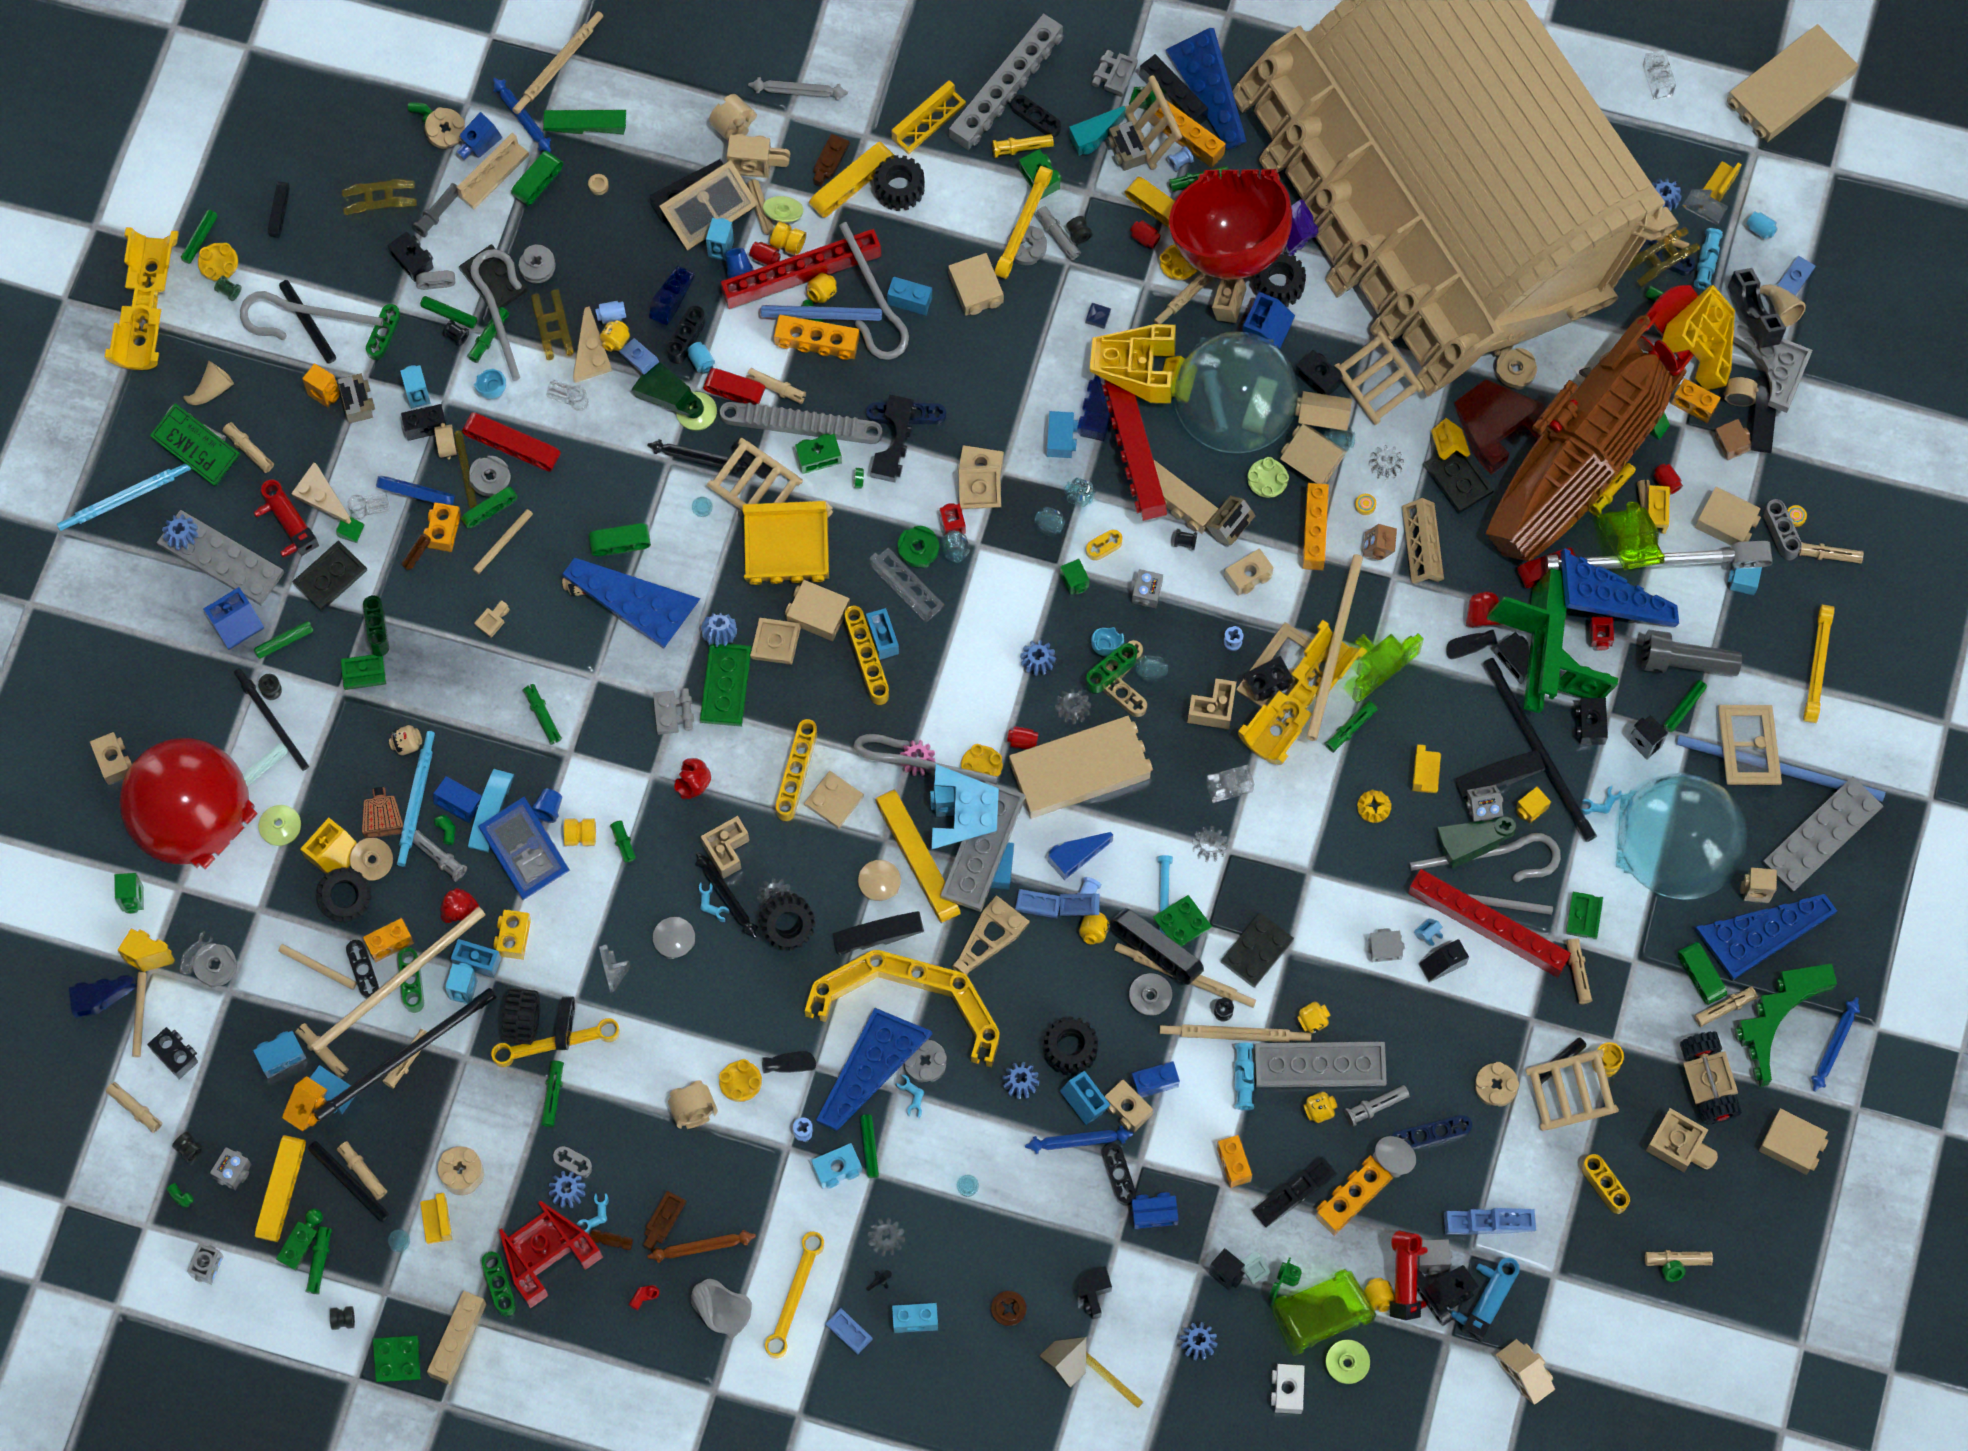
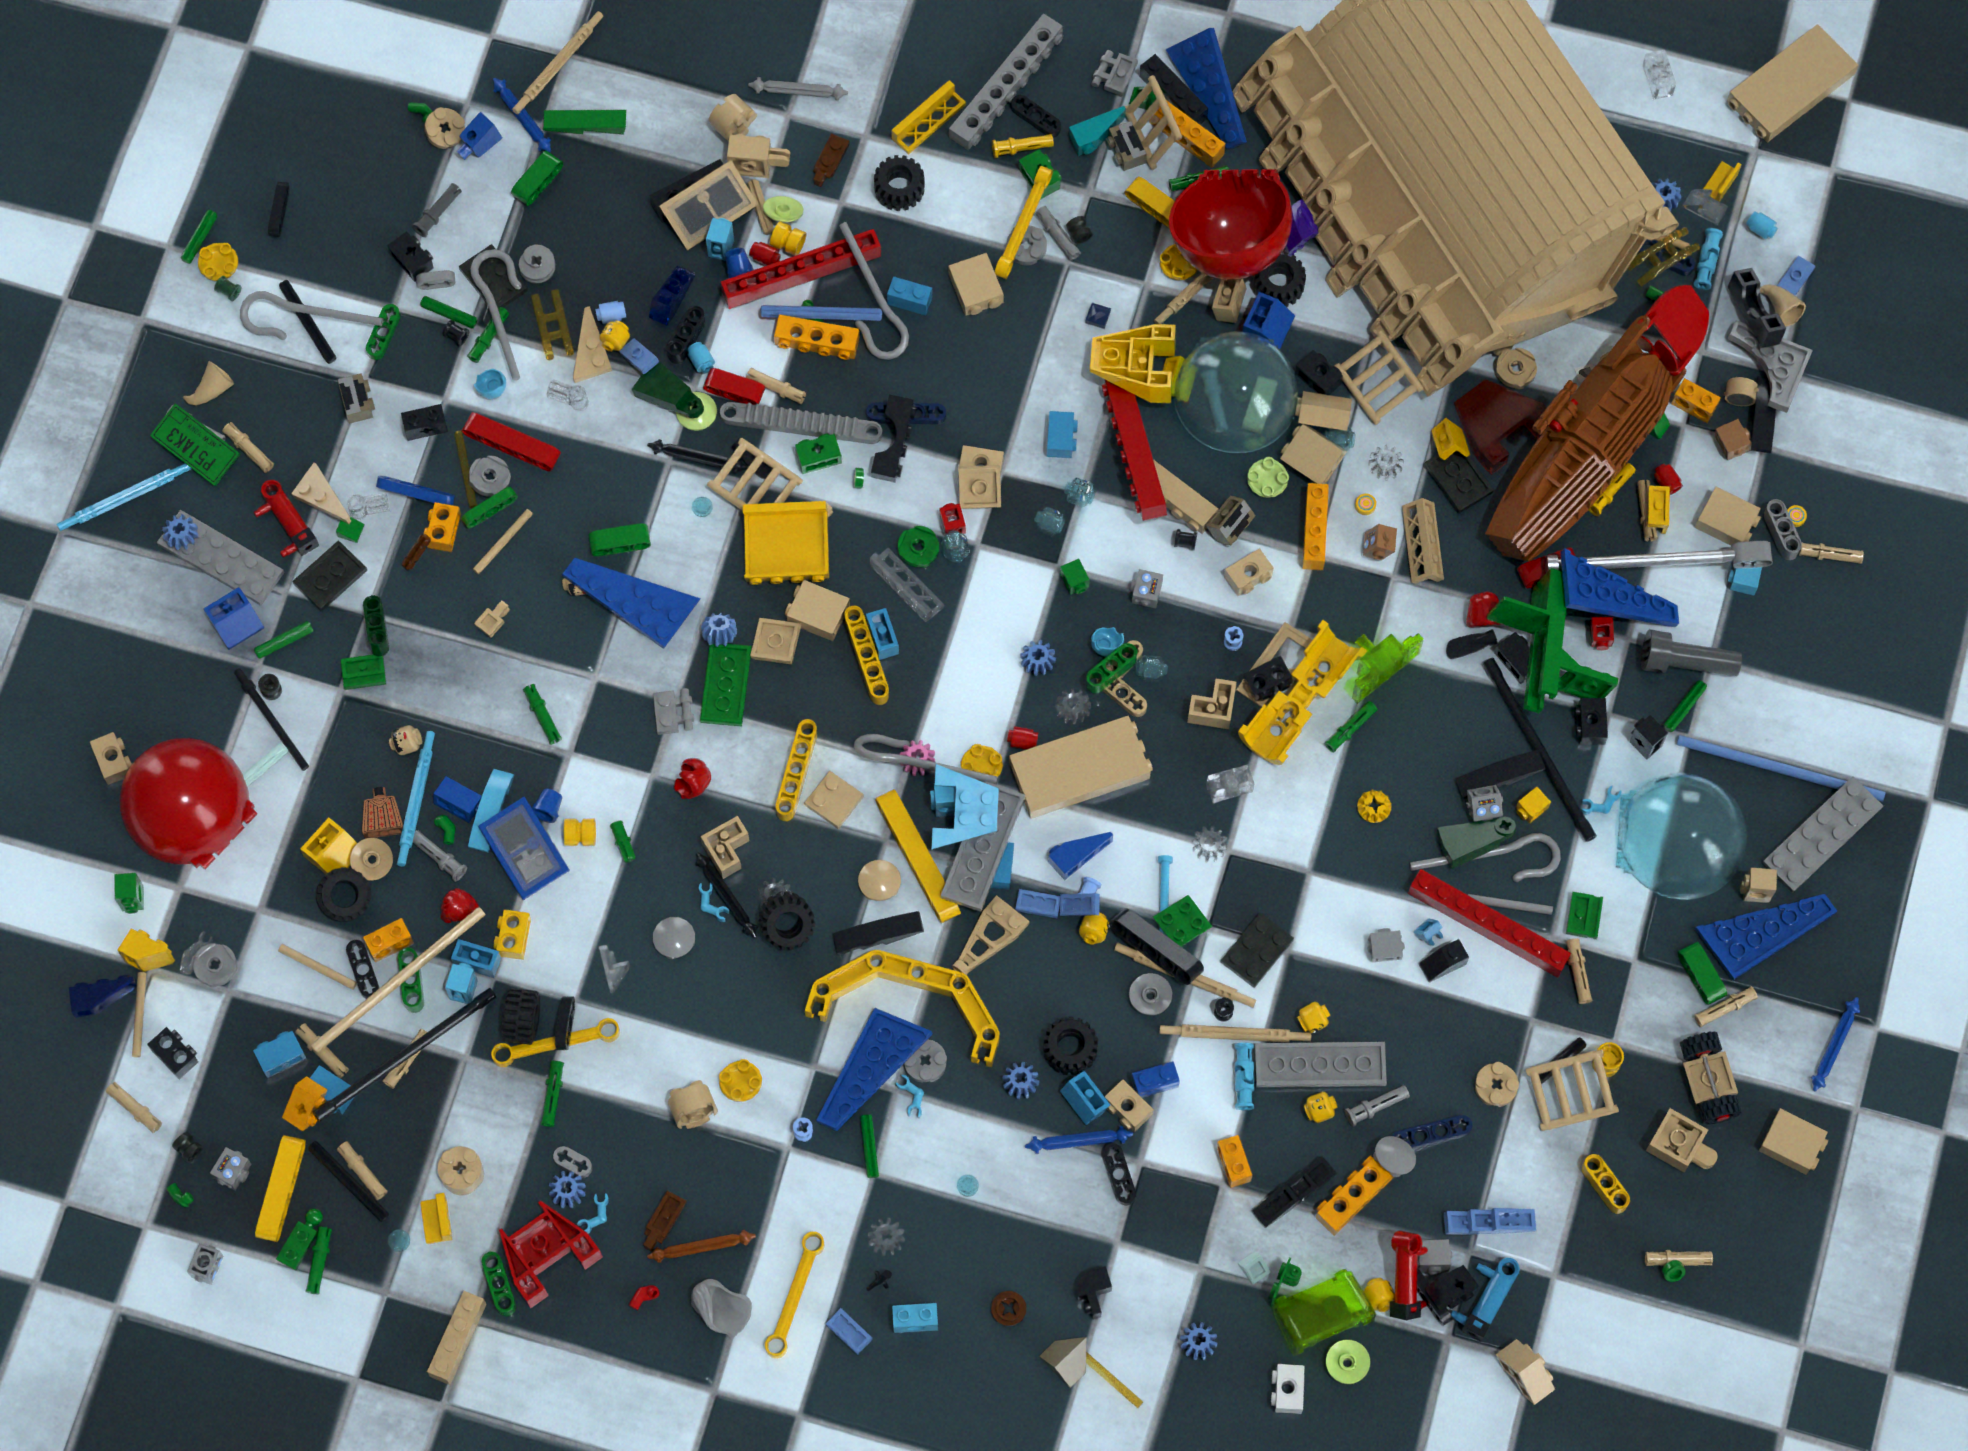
yellow piece [104,227,179,370] -> none
yellowish green dish [258,805,301,846] -> none
light orange brick [302,363,340,408] -> none
pearl dark grey wheel [330,1306,355,1330] -> none
clear yellow piece [342,179,417,215] -> none
green hinge [373,1336,421,1382] -> none
medium azure brick [400,365,431,409] -> none
tan piece [435,423,457,459] -> none
tan fence [457,133,529,210] -> none
tan tile [588,174,609,195] -> none
reddish brown axle [590,1229,633,1250] -> none
black piece [762,1051,816,1074] -> none
yellow head [807,273,837,304] -> none
yellow beam [809,142,894,218] -> none
medium azure brick [811,1143,862,1189] -> none
clear blue slope [1078,374,1110,442] -> none
yellow beam [1086,530,1123,560] -> none
red brick [1130,220,1161,249] -> none
blue brick [1131,1192,1178,1229] -> none
light blue bush [1167,146,1194,171] -> none
black brick [1208,1248,1245,1291] -> none
tan piece [1307,554,1363,741] -> none
yellow panel [1412,744,1441,793] -> none
clear neon green brick [1597,501,1665,570] -> none
yellow wedge [1662,285,1735,390] -> none
tan door [1718,705,1782,785] -> none
green arch [1735,964,1837,1087] -> none
yellow piece [1803,604,1834,723] -> none

